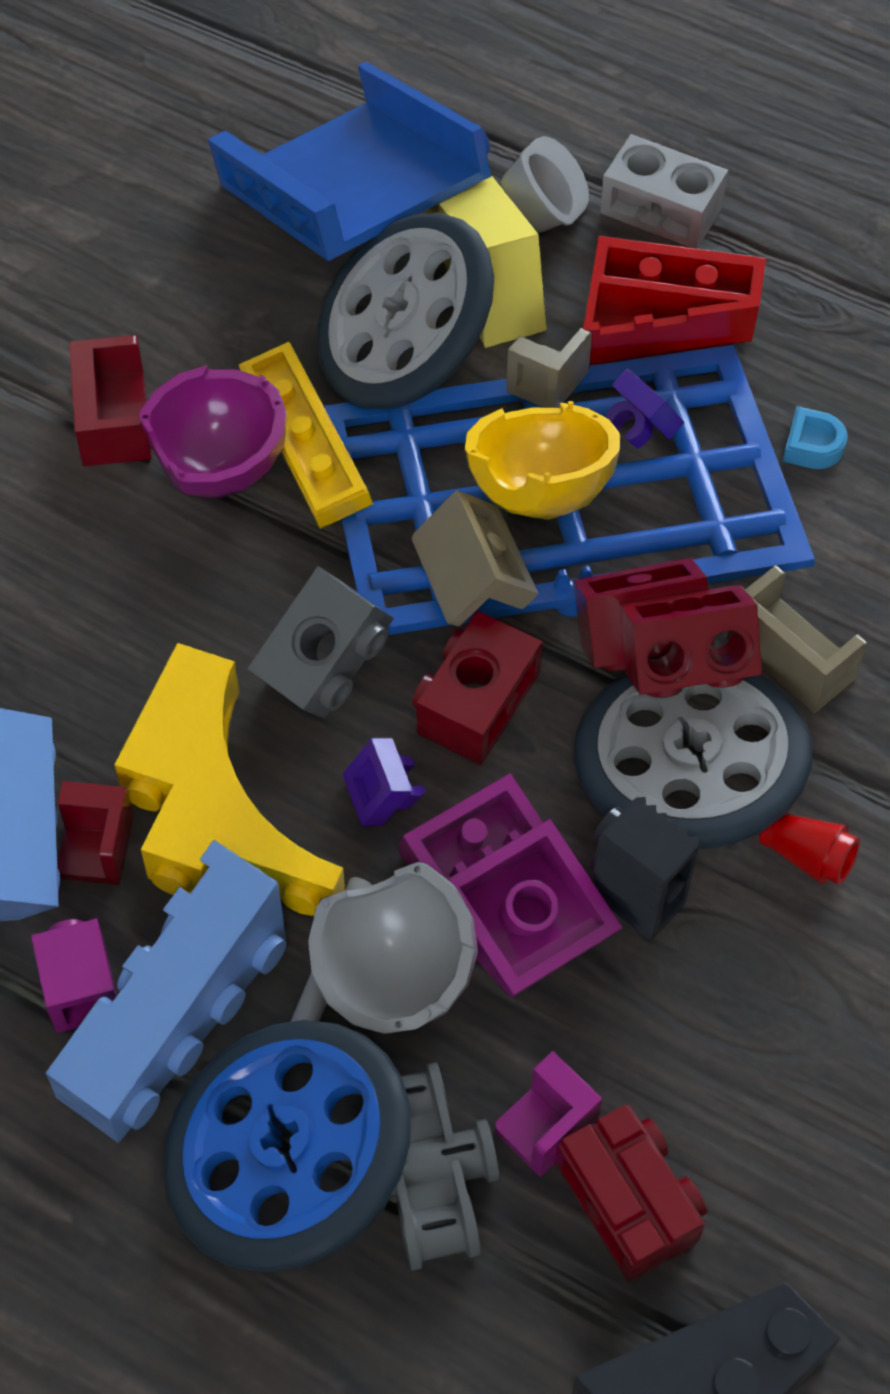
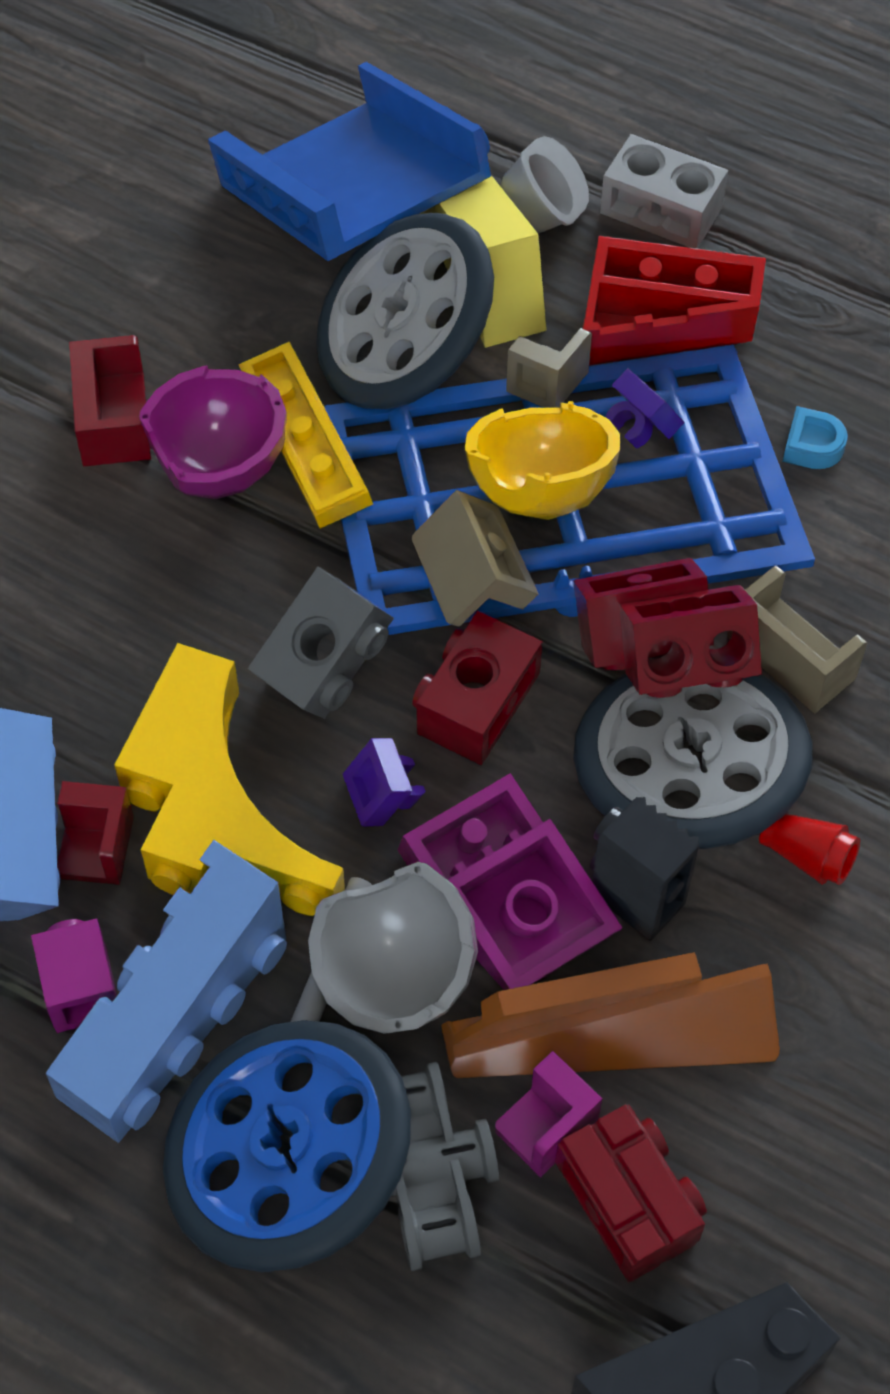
none -> dark orange wedge [441,952,780,1078]

